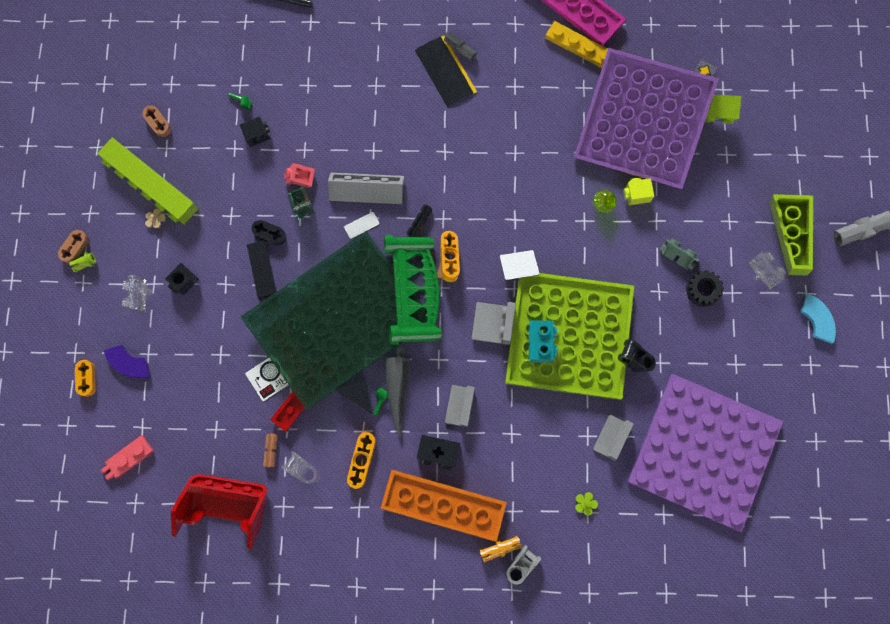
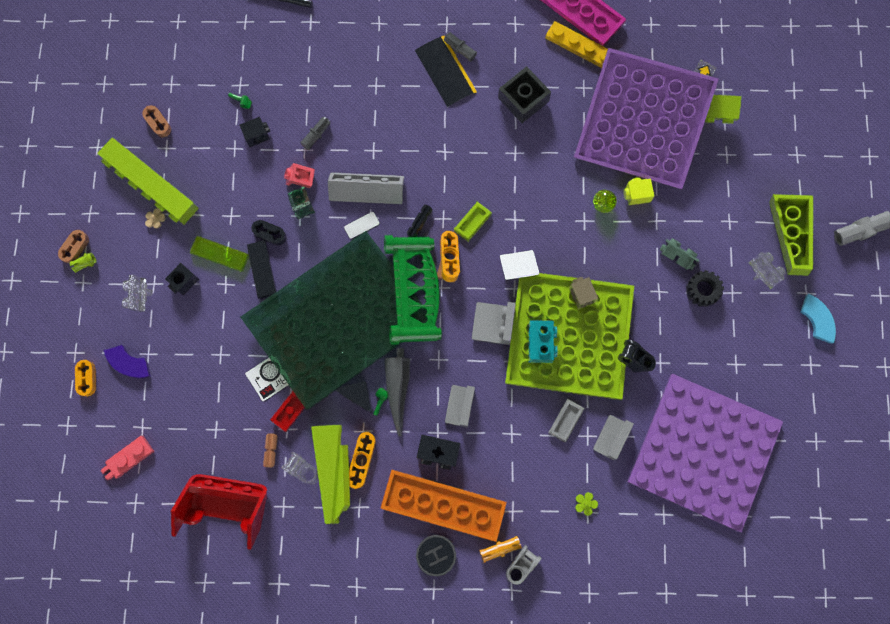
none -> clear neon green tile [189,236,249,273]
none -> dark grey axle [300,117,331,150]
none -> lime wedge [311,425,350,524]
none -> black tile [416,535,456,576]
none -> lime tile [454,201,492,242]
none -> pearl dark grey brick [498,66,551,124]
none -> light grey tile [548,399,585,443]
none -> dark tan brick [569,277,598,309]

